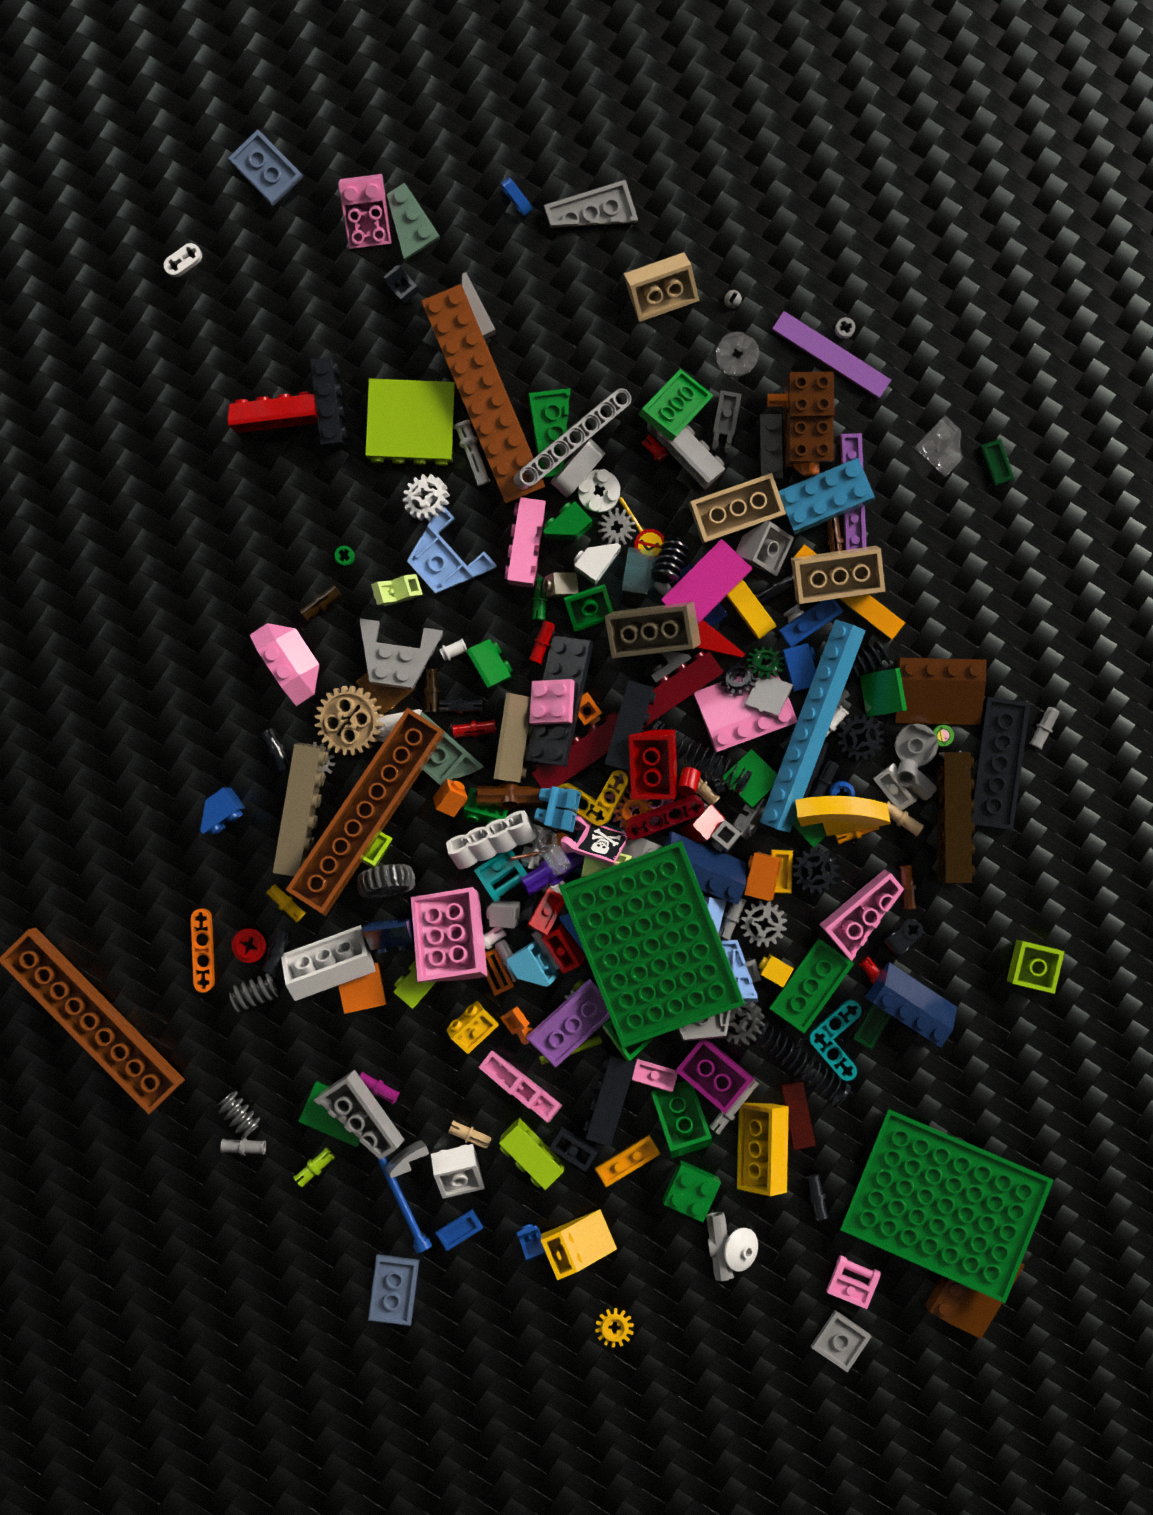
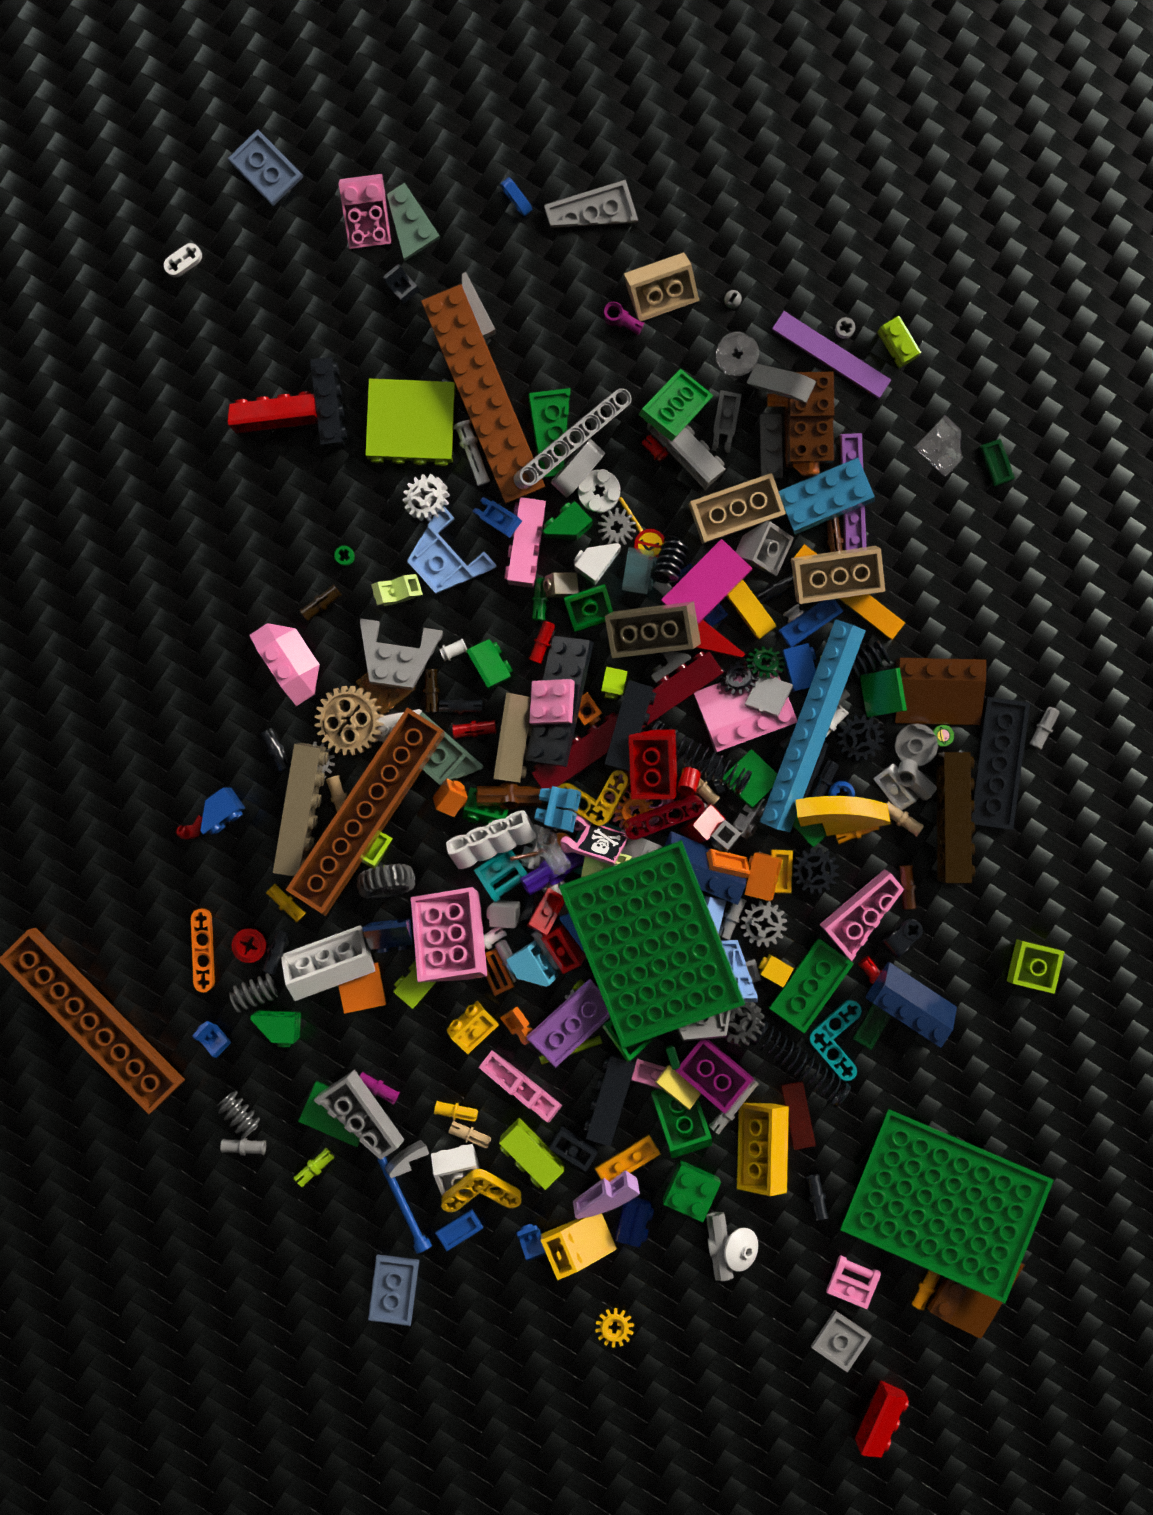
none -> red arm [176,815,203,839]
none -> blue bracket [192,1021,231,1058]
none -> green slope [251,1010,301,1047]
none -> tan pin [326,775,348,812]
none -> yellow axle [434,1101,478,1122]
none -> yellow beam [441,1169,521,1212]
none -> blue hinge [472,497,522,538]
none -> lavender slope [573,1170,640,1219]
none -> lime slope [601,667,627,700]
none -> magenta pin [604,302,645,335]
none -> clear blue brick [615,1197,654,1247]
none -> light yellow tile [655,1065,701,1110]
none -> dark green tile [664,1041,680,1070]
none -> orange tile [707,849,750,879]
none -> light grey beam [747,363,816,403]
none -> red slope [855,1381,909,1458]
none -> lime brick [877,316,921,368]
none -> light orange pin [911,1270,941,1311]

